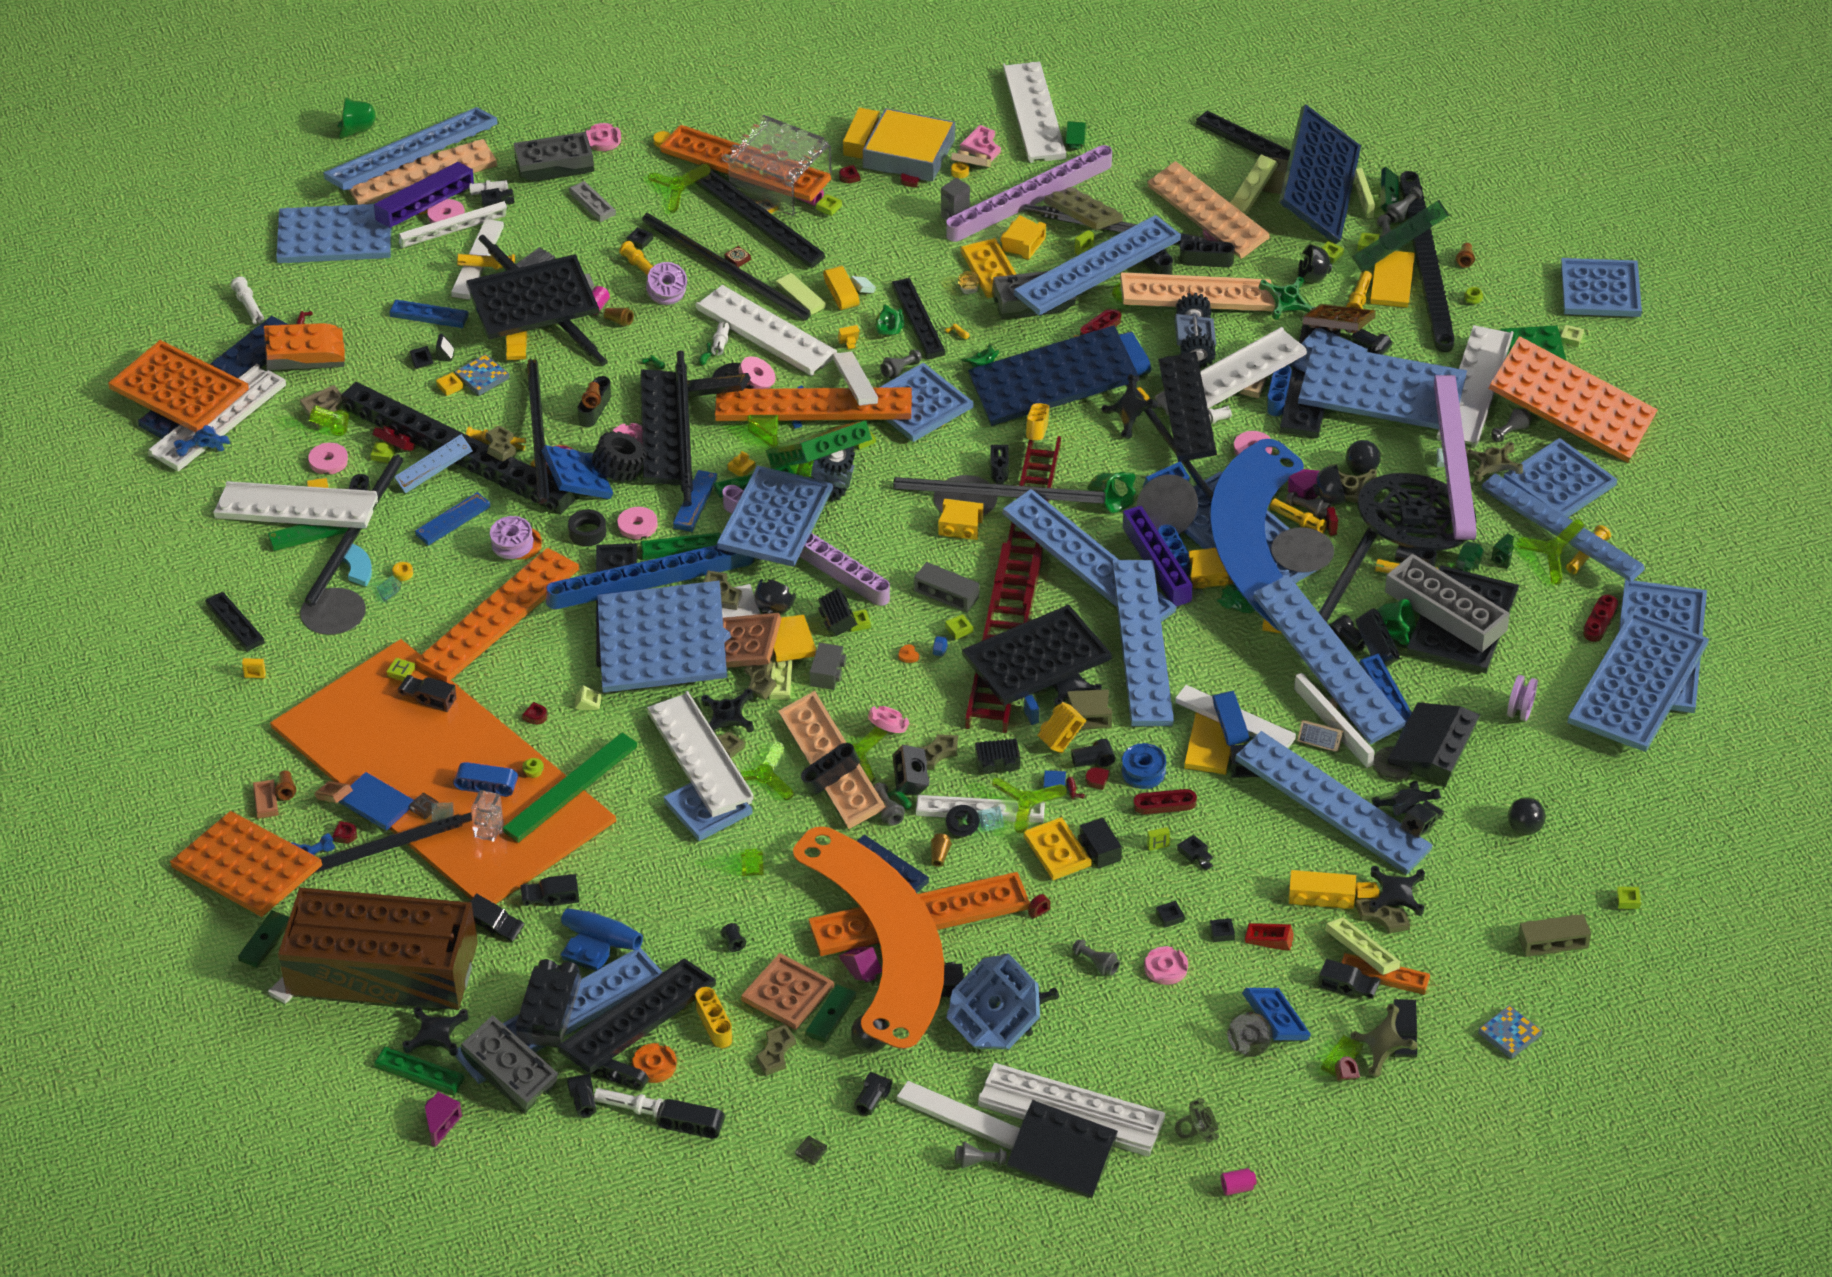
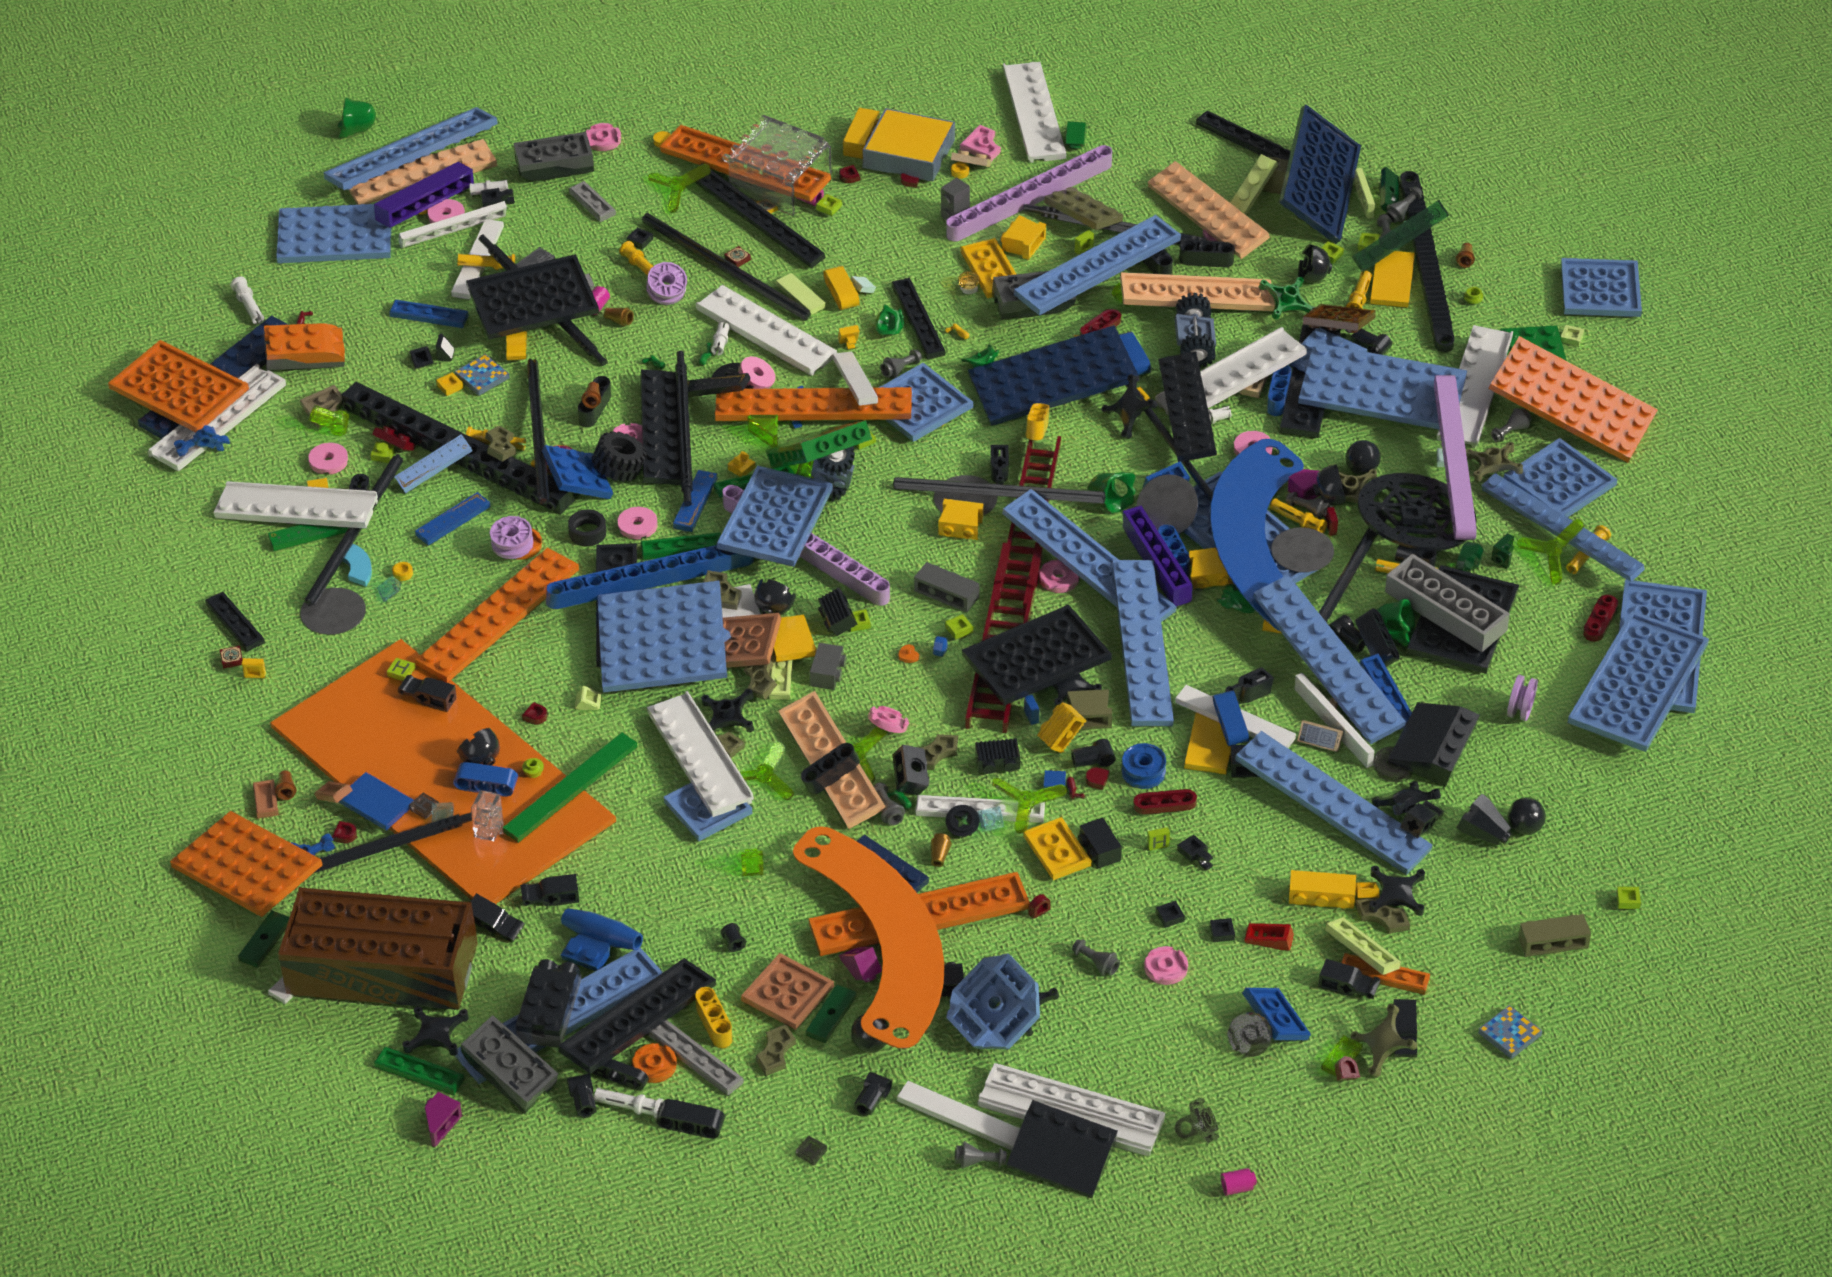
none -> tile [219,646,243,669]
none -> black cylinder [457,728,500,766]
none -> light grey tile [647,1020,744,1096]
none -> bright pink tile [1039,560,1079,593]
none -> black piece [1225,667,1274,703]
none -> black cone [1456,794,1512,846]

